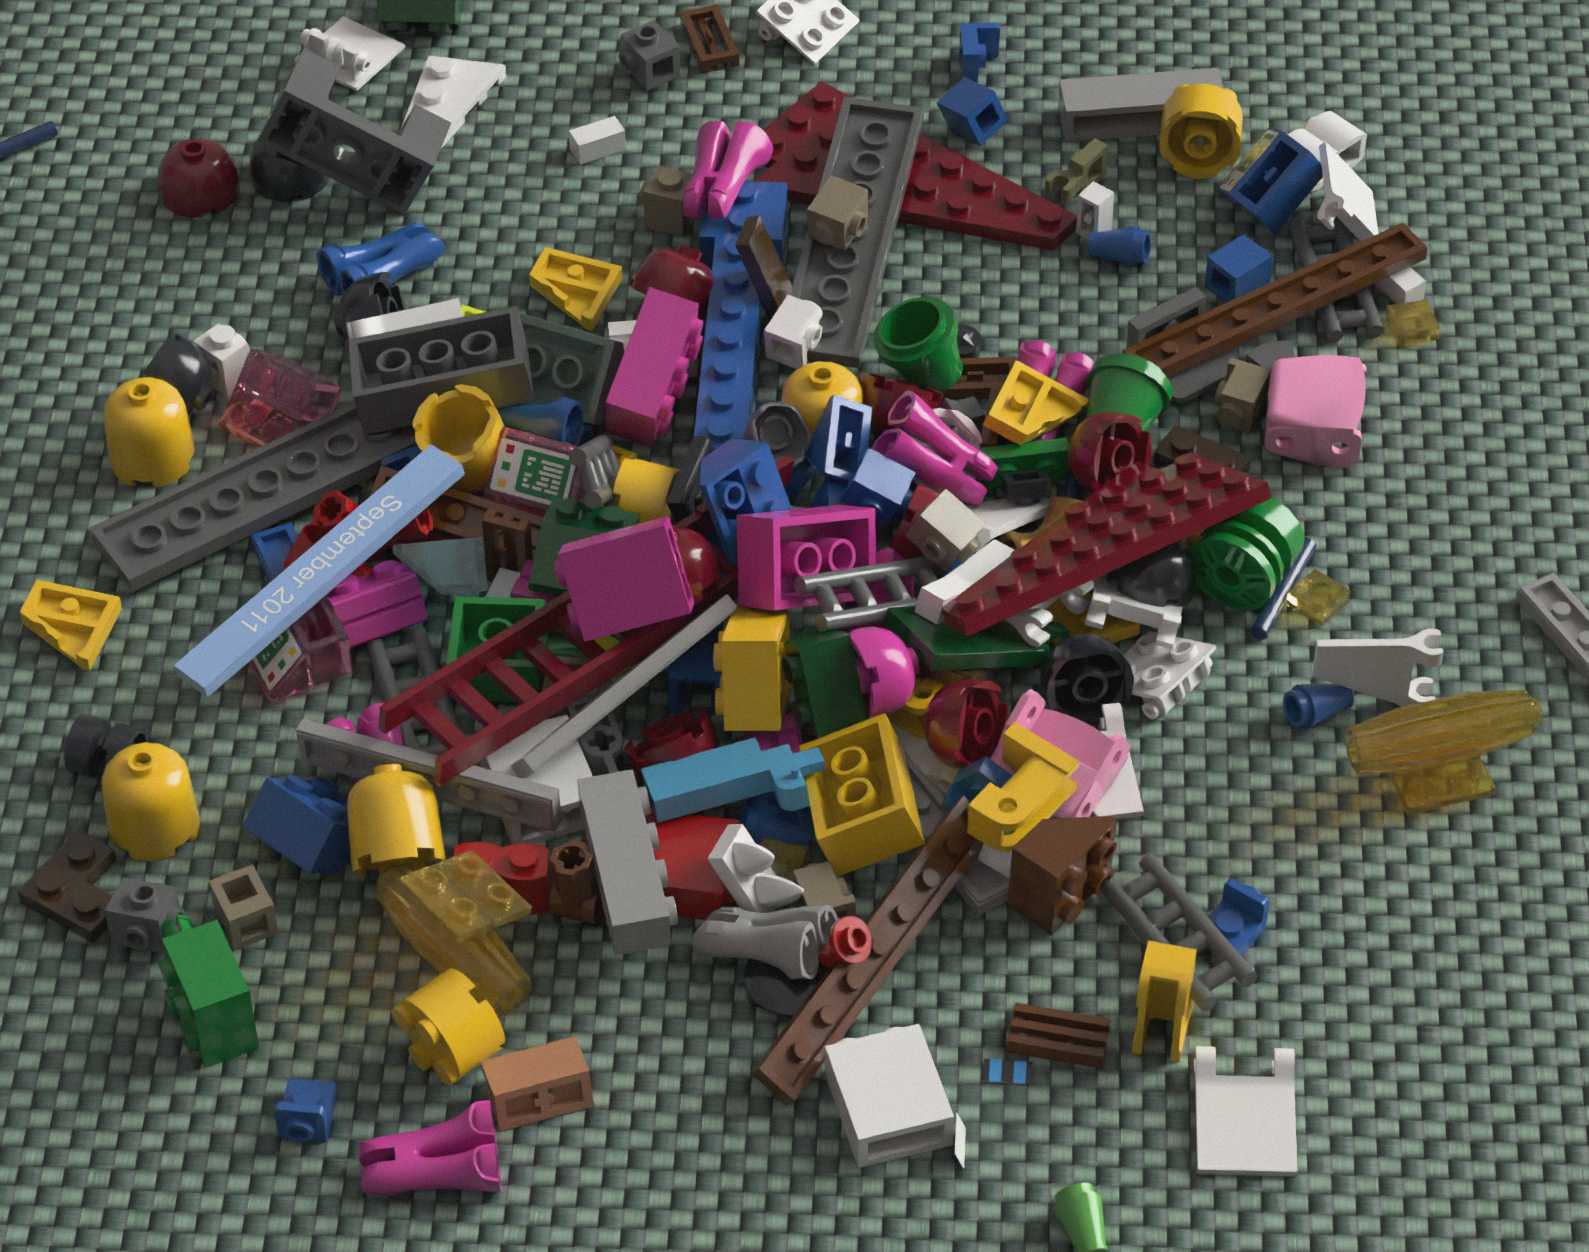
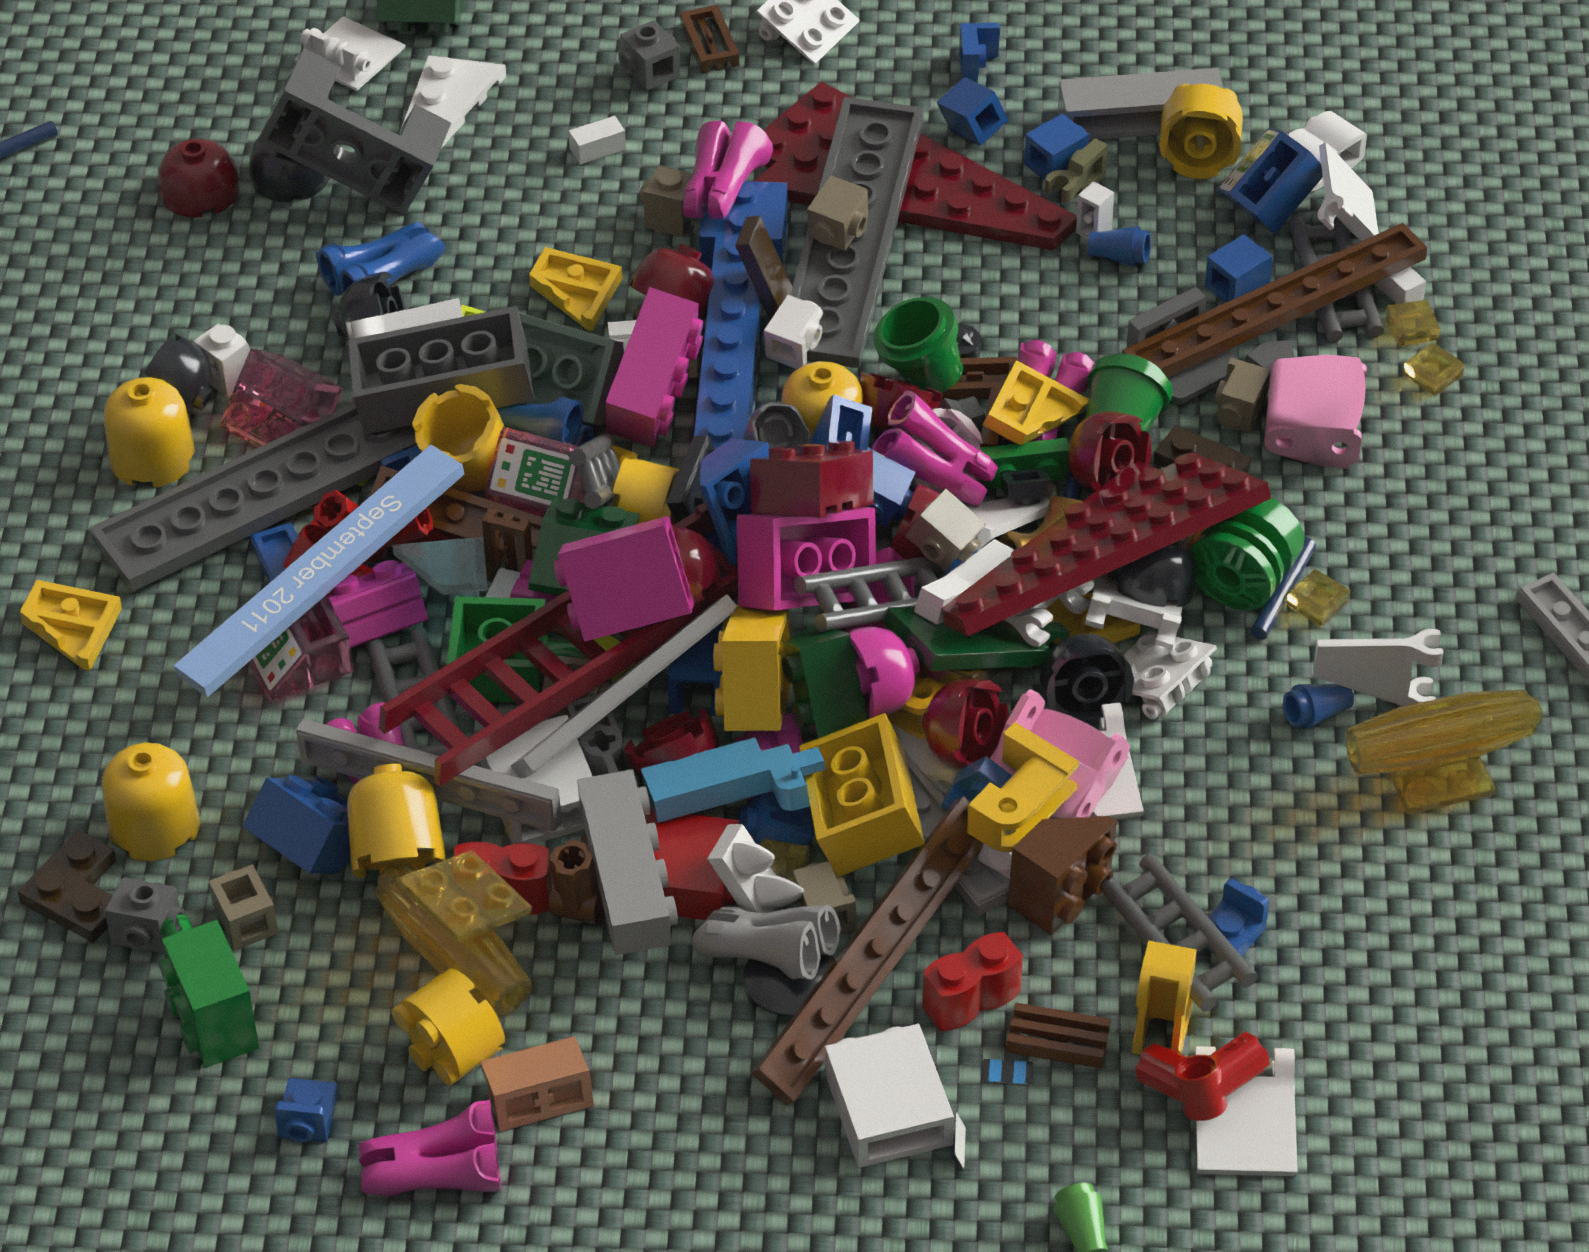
black wheel [64,714,149,777] -> none
red plate [818,916,872,967] -> none
none -> dark red wedge [750,441,874,518]
none -> red brick [922,932,1023,1031]
none -> blue brick [1024,114,1089,180]
none -> red piece [1135,1032,1270,1121]
none -> clear yellow tile [1403,342,1465,396]

